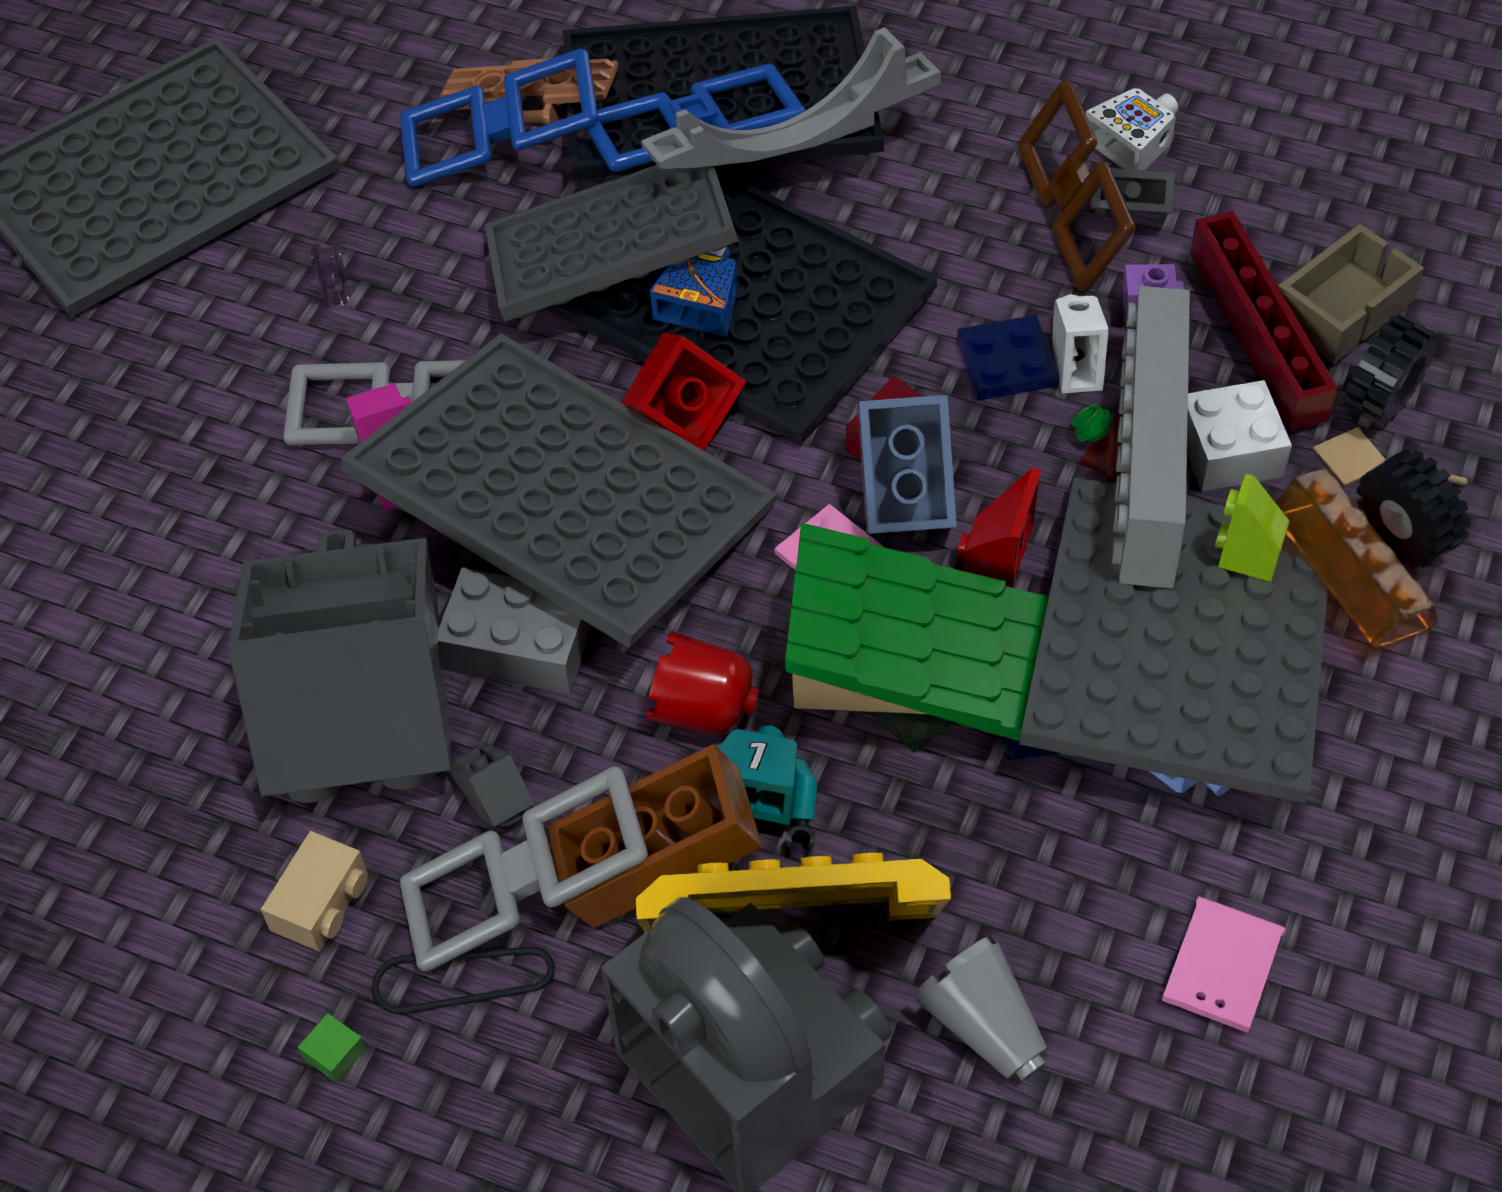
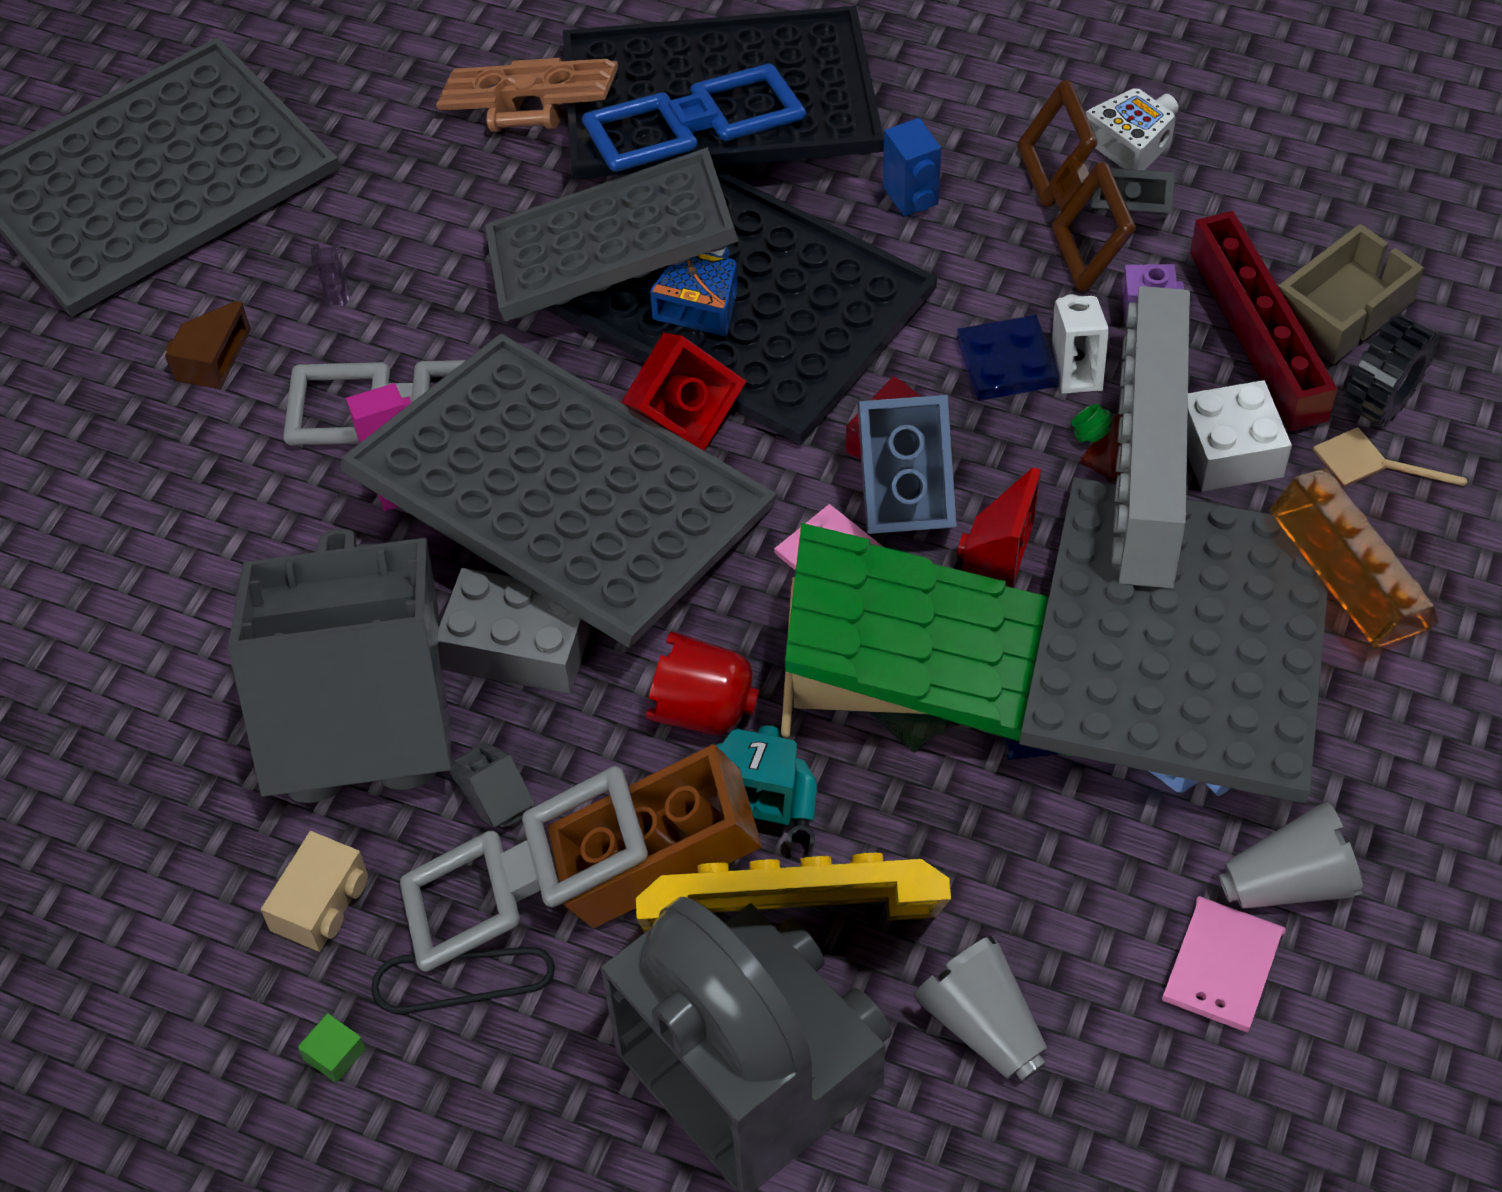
blue bar [400,48,599,187] -> none
light grey slope [641,27,941,169] -> none
lime slope [1215,473,1289,582] -> none
black wheel [1356,450,1470,568] -> none
none -> reddish brown slope [165,301,251,390]
none -> tan piece [781,577,795,738]
none -> blue brick [883,117,942,217]
none -> light grey cone [1219,802,1363,909]

